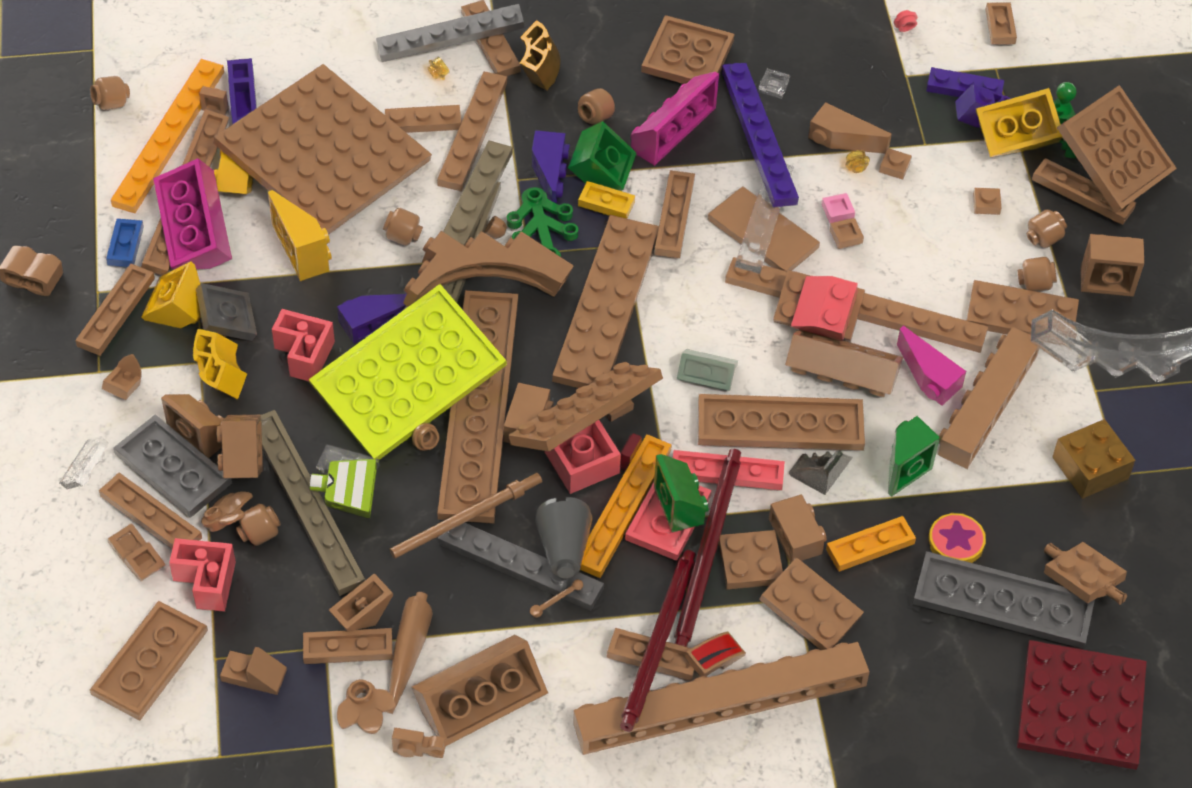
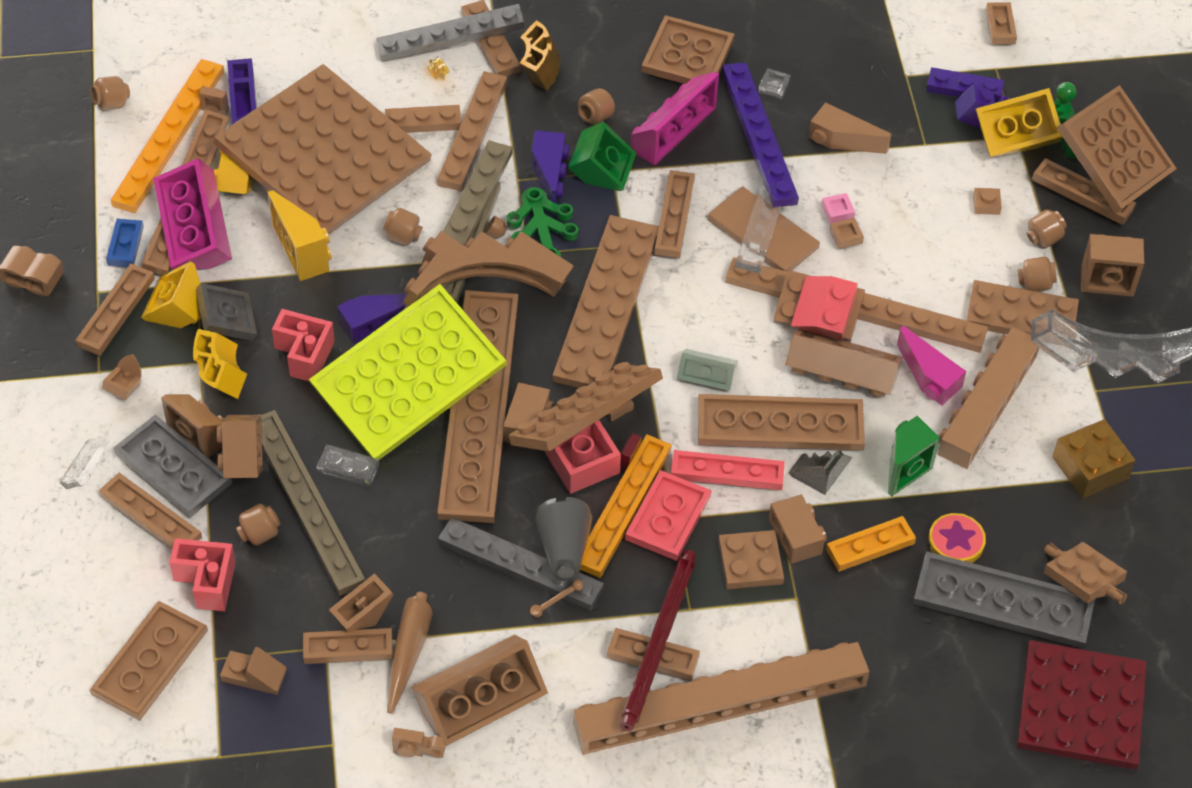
medium nougat slope [108,523,165,581] -> none
medium nougat plate [201,491,253,532] -> none
lime torso [310,459,377,518] -> none
medium nougat plate [337,679,396,734] -> none
medium nougat bar [390,473,542,559] -> none
medium nougat plate [412,423,439,451] -> none
yellow plate [578,181,635,219] -> none
green slope [654,454,709,532] -> none
dark red piece [674,448,741,647] -> none
slope [684,631,746,677] -> none
medium nougat plate [759,557,864,650] -> none
clear yellow plate [845,150,870,173] -> none
medium nougat plate [879,148,912,180] -> none
coral plate [893,10,918,32] -> none

